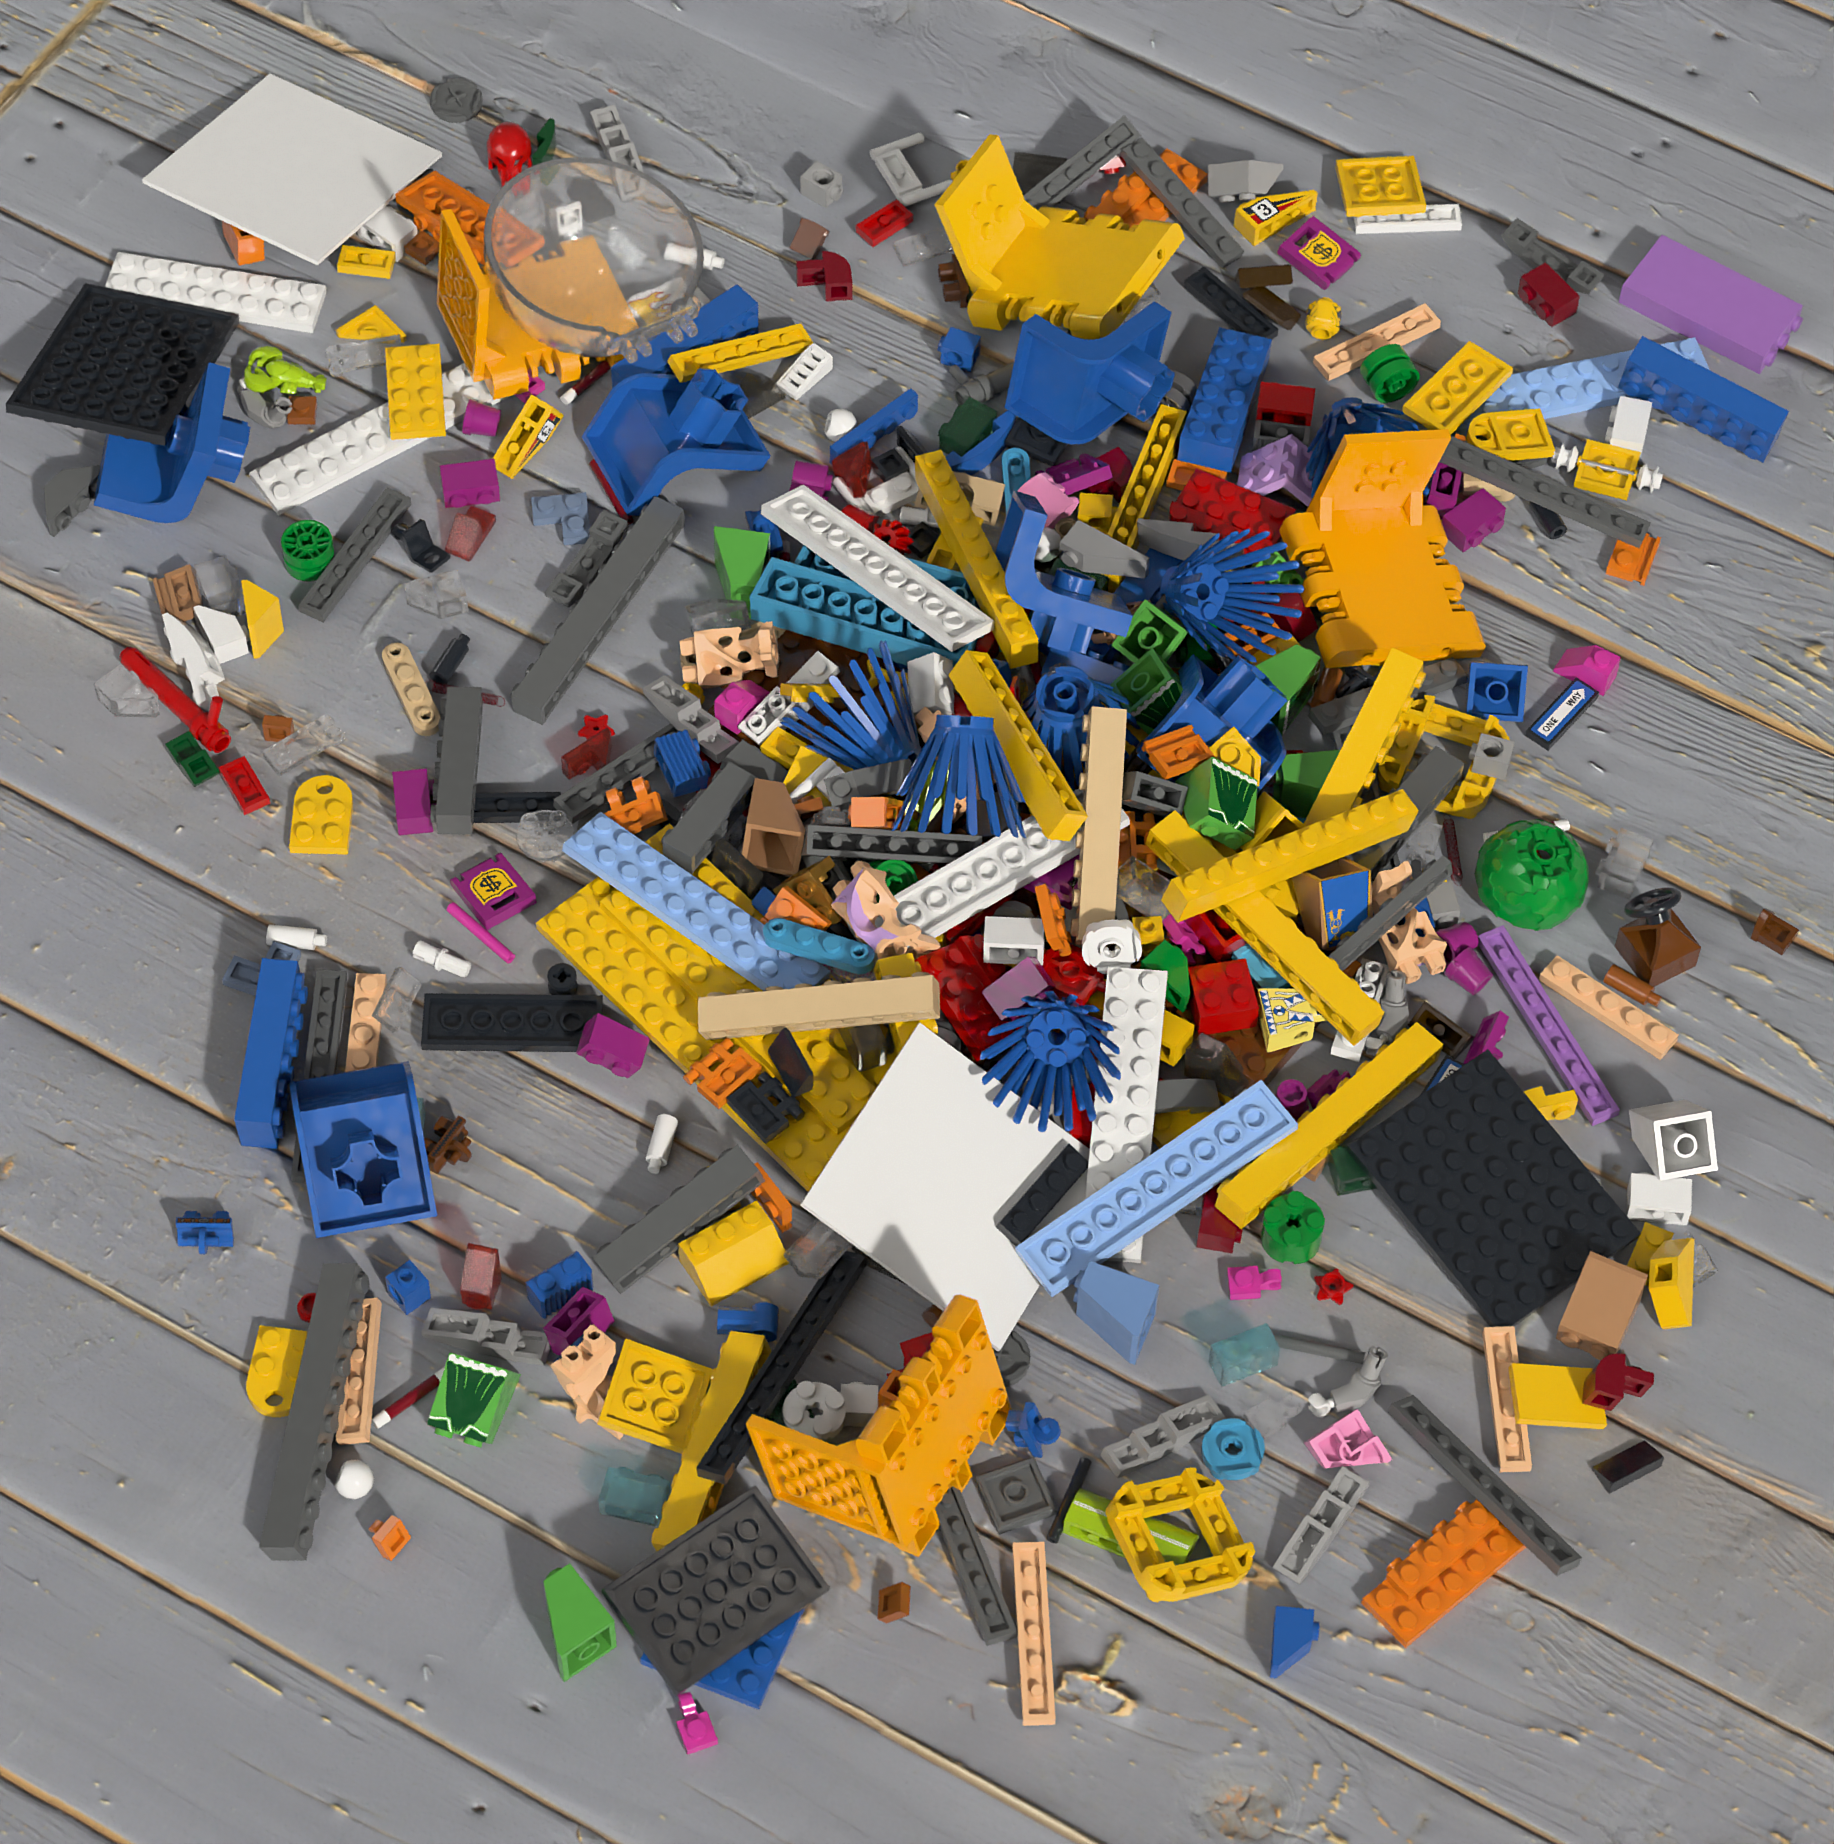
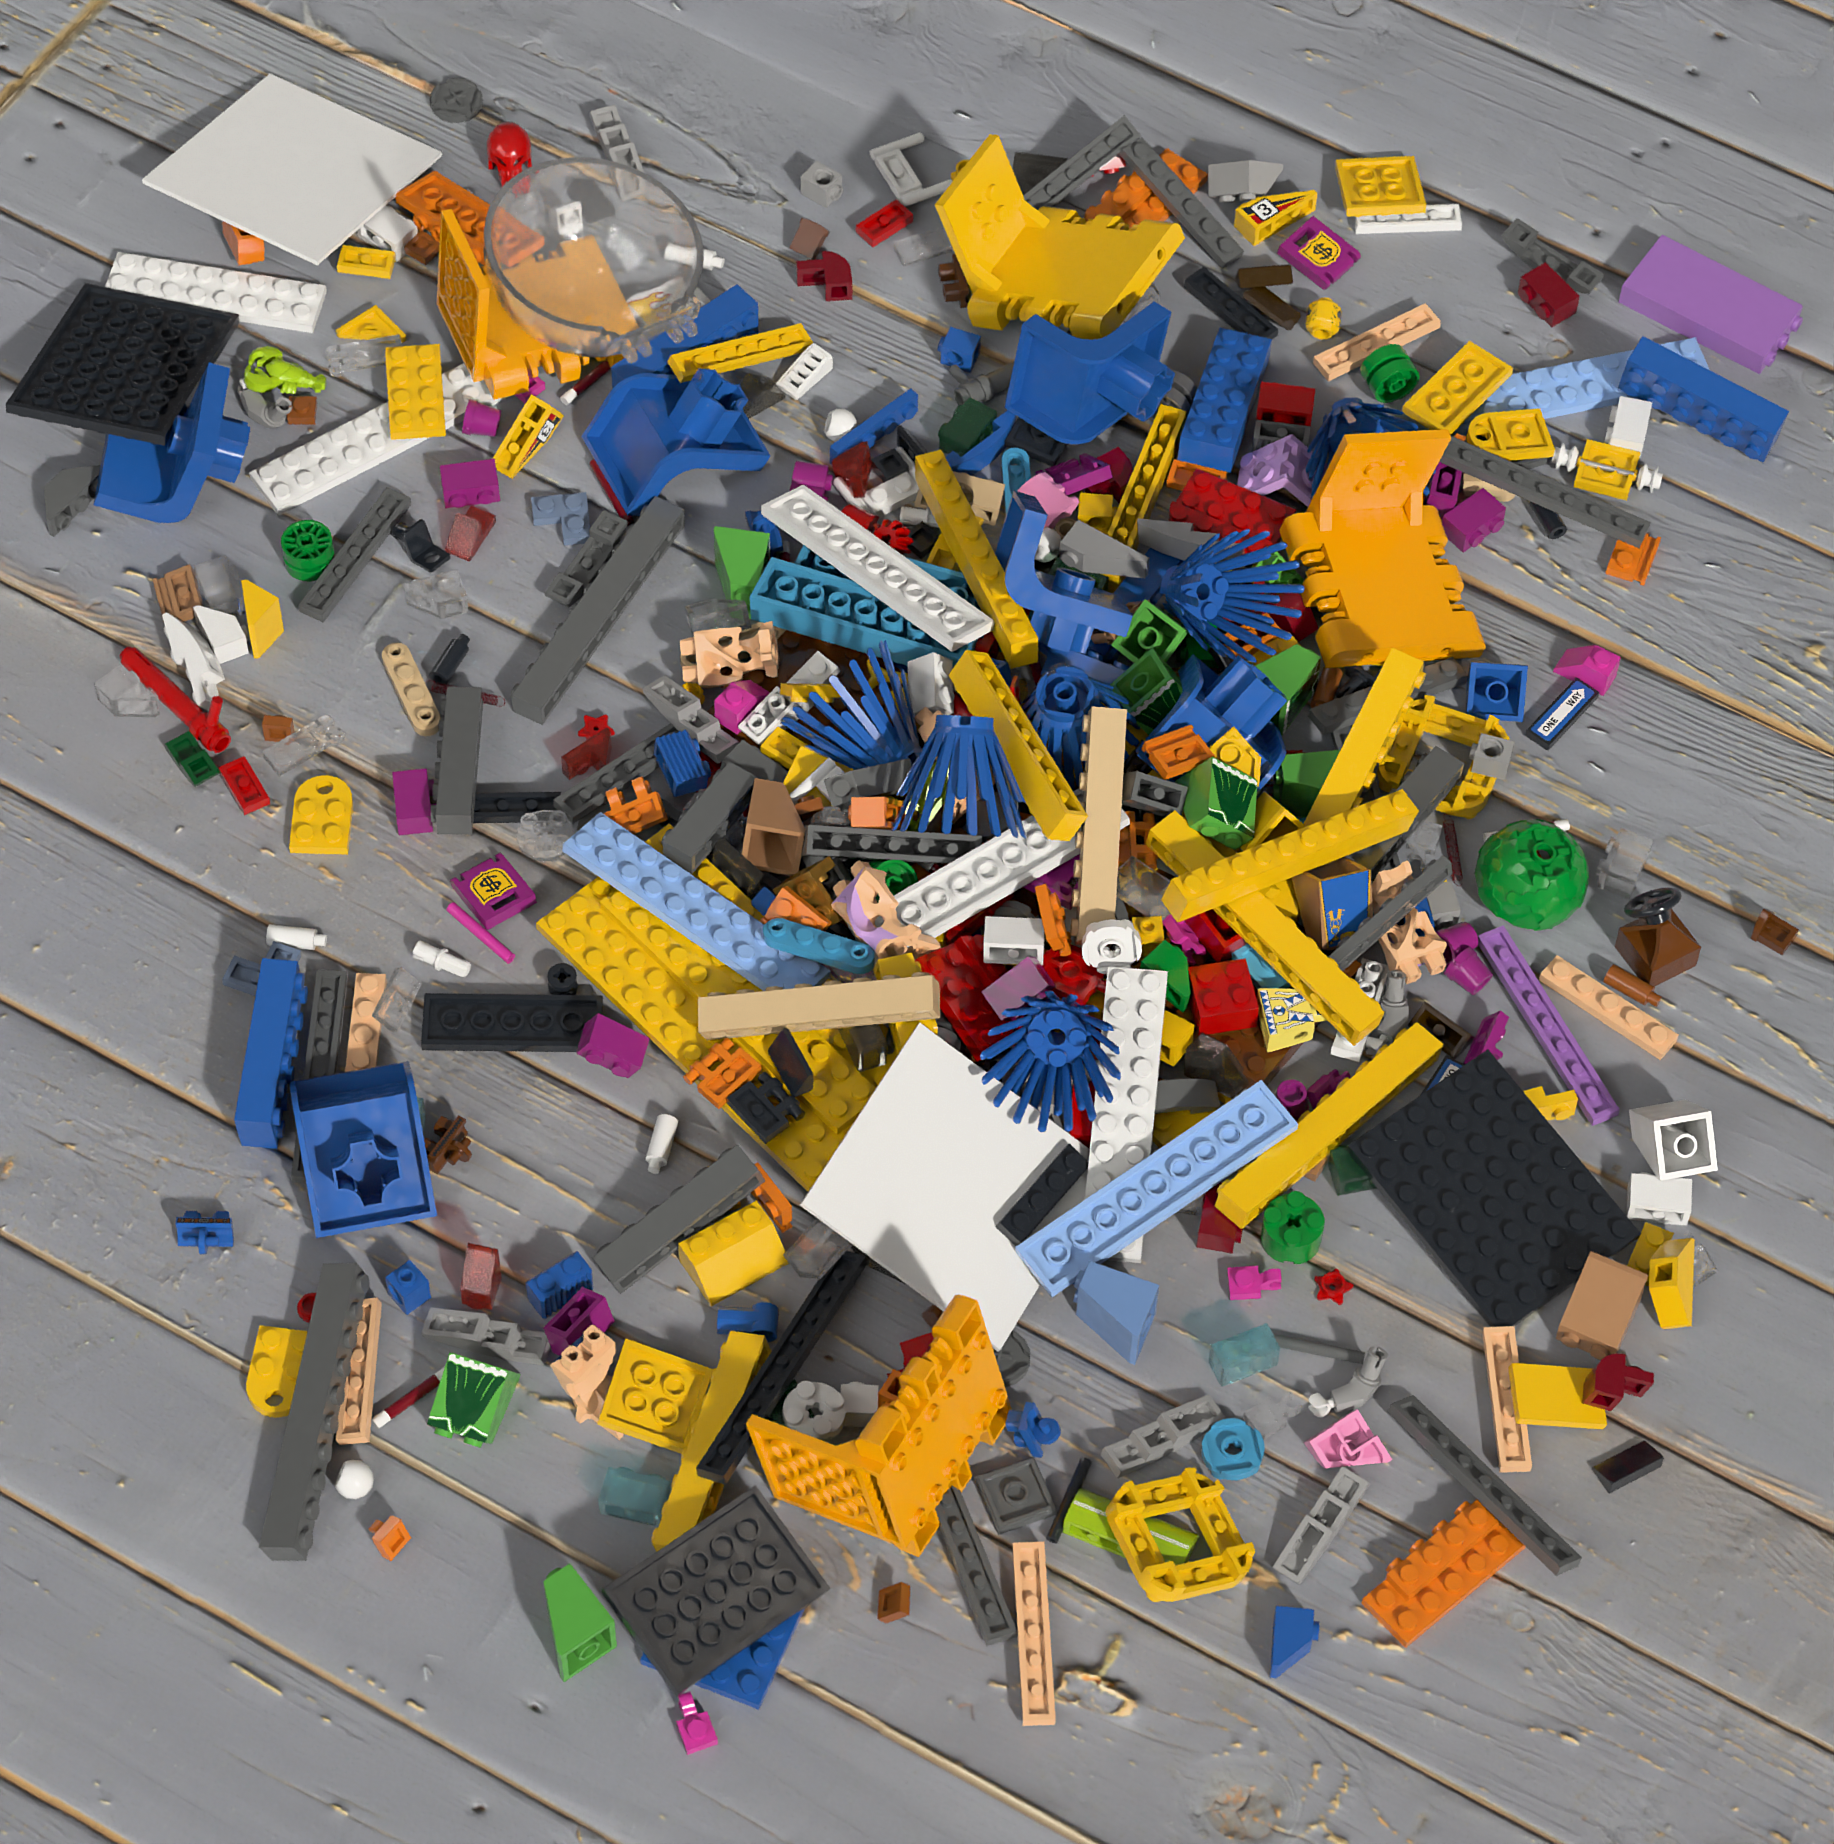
dark green slope [532,118,556,178] -> none

